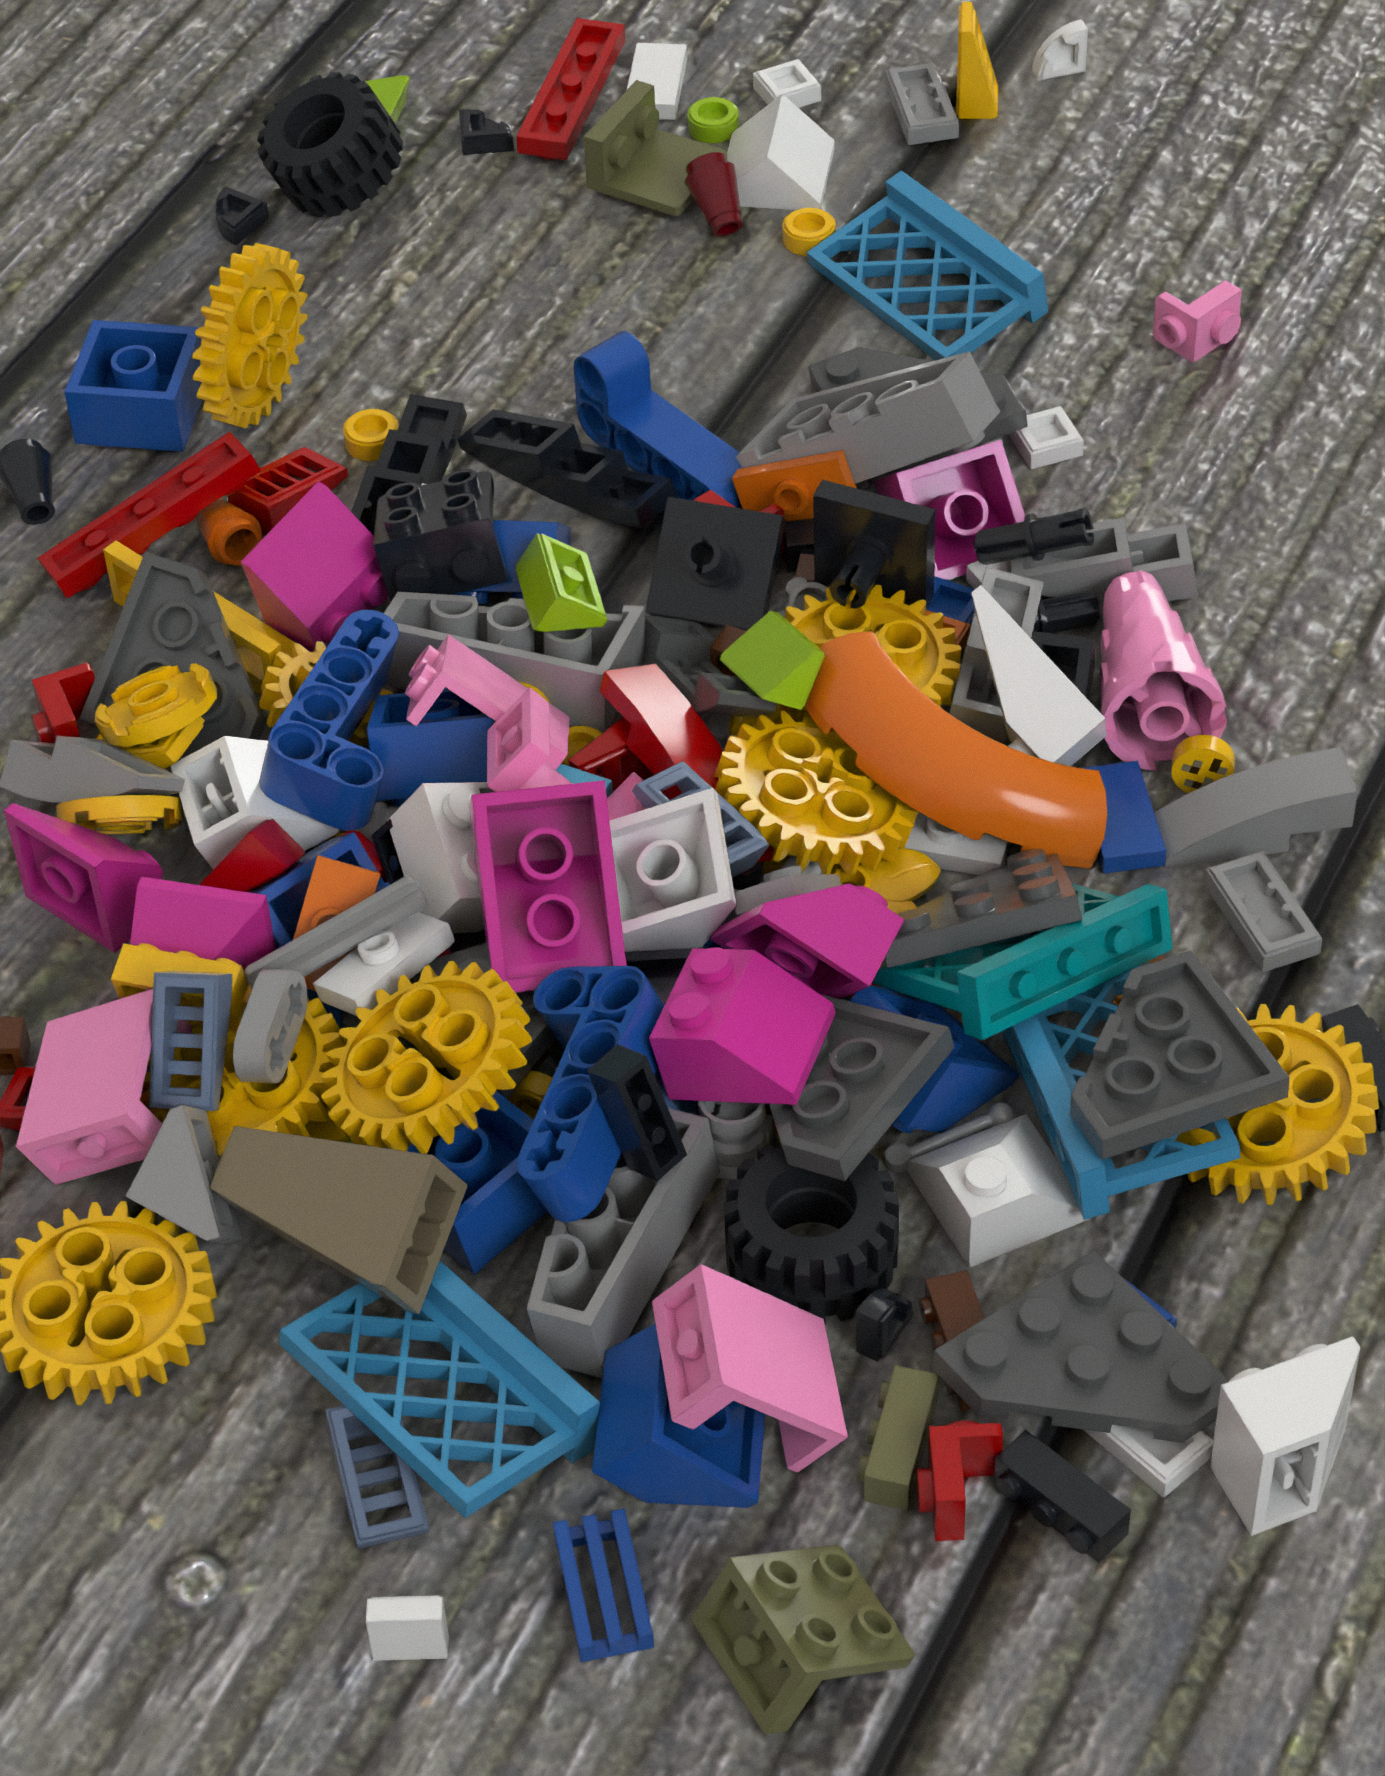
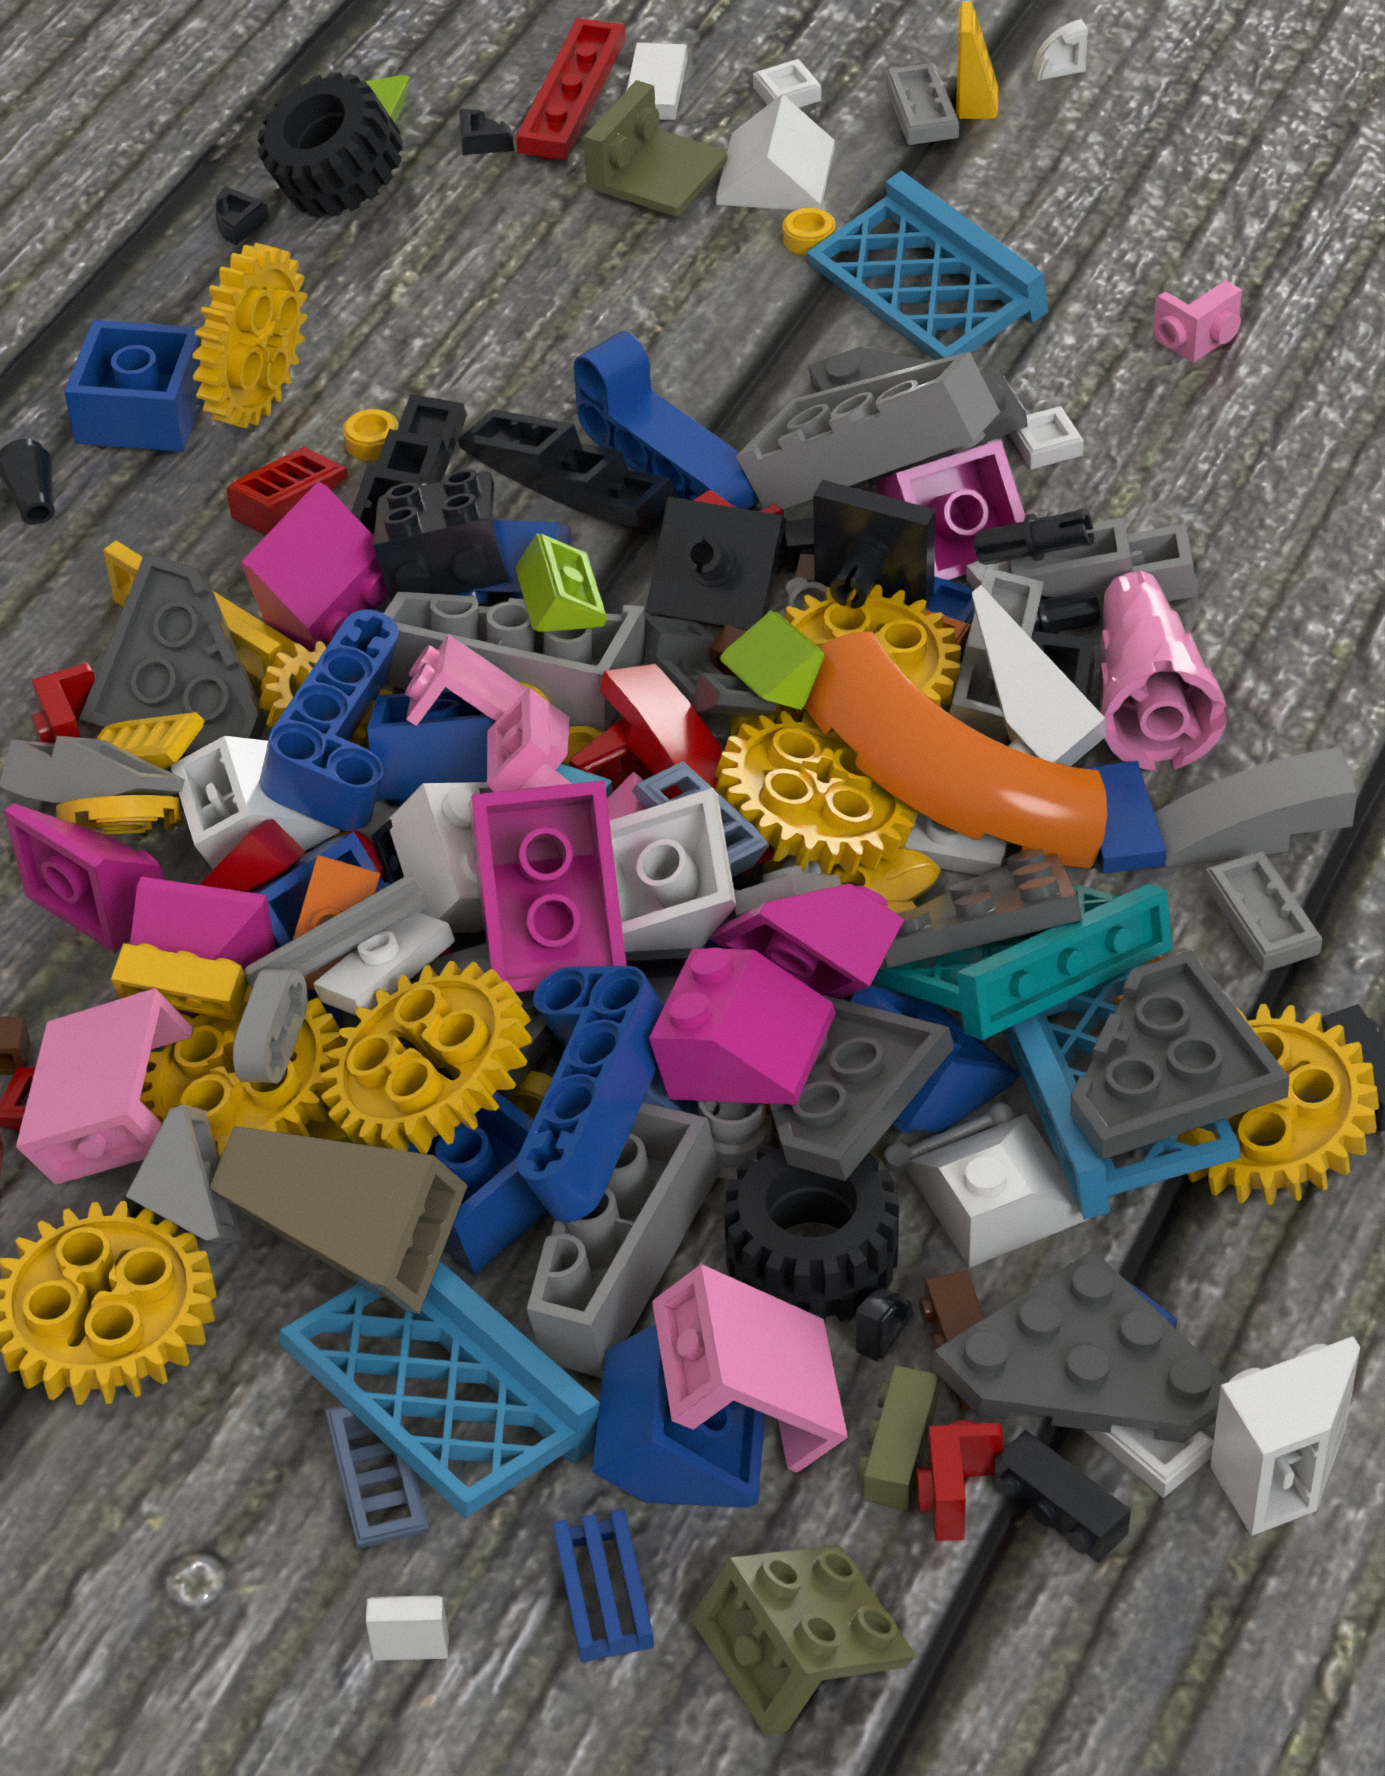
red plate [37,431,261,599] -> none
yellow tile [95,663,217,747] -> none
sand blue slope [149,971,232,1111] -> none
orange cone [195,498,262,566] -> none
black piece [587,1044,687,1182] -> none
dark red cone [685,152,743,237] -> none
lime tile [687,97,739,143] -> none
orange plate [732,450,857,521] -> none
yellow tile [1171,735,1235,793] -> none

